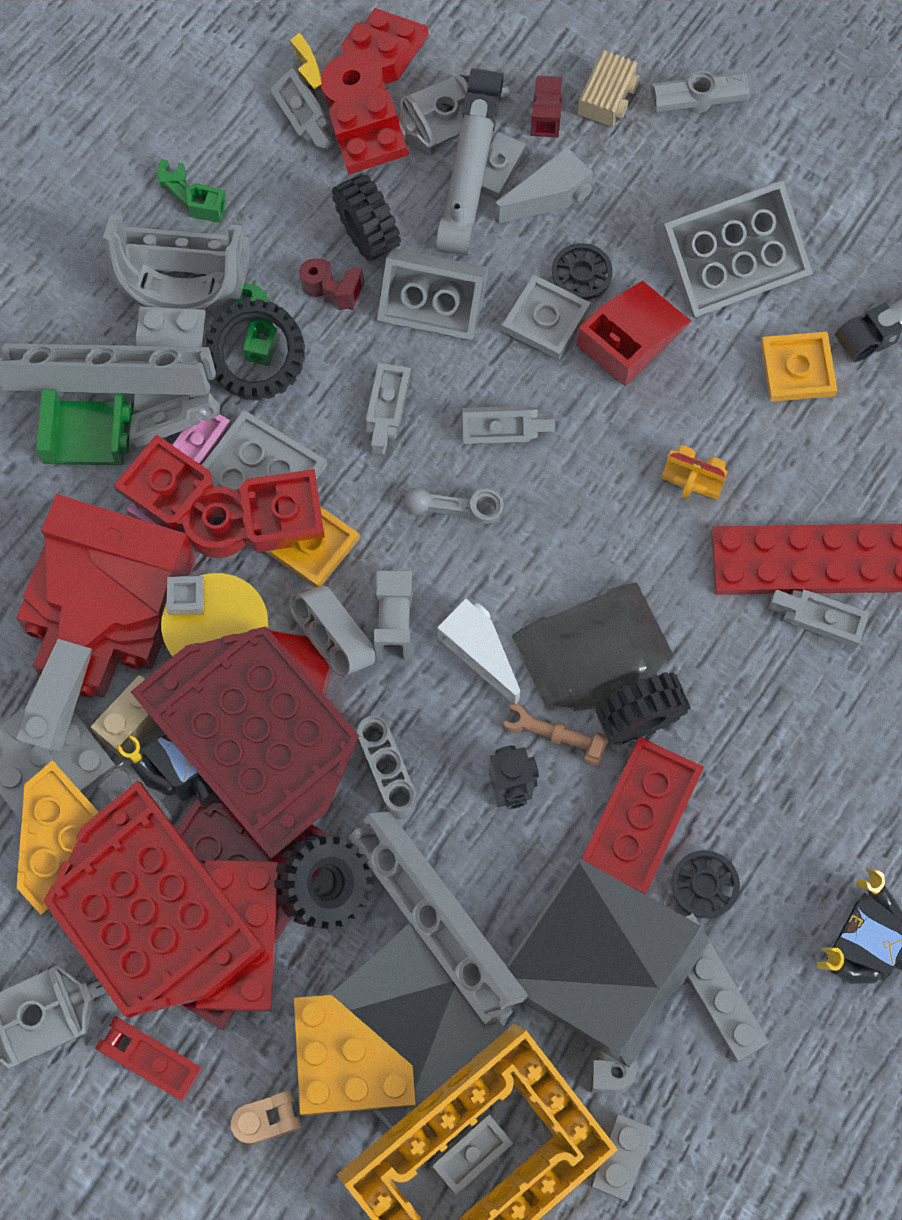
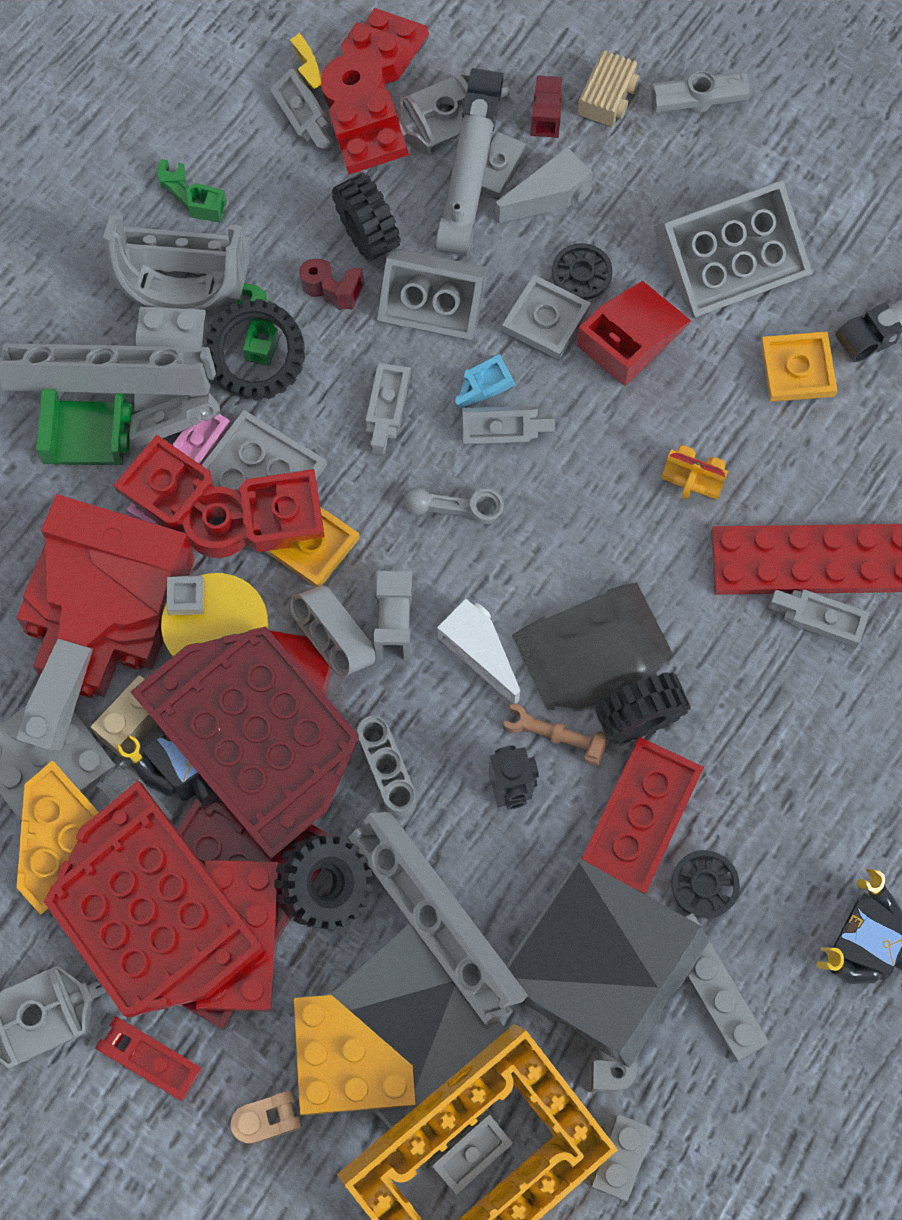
none -> medium azure slope [455,354,516,408]

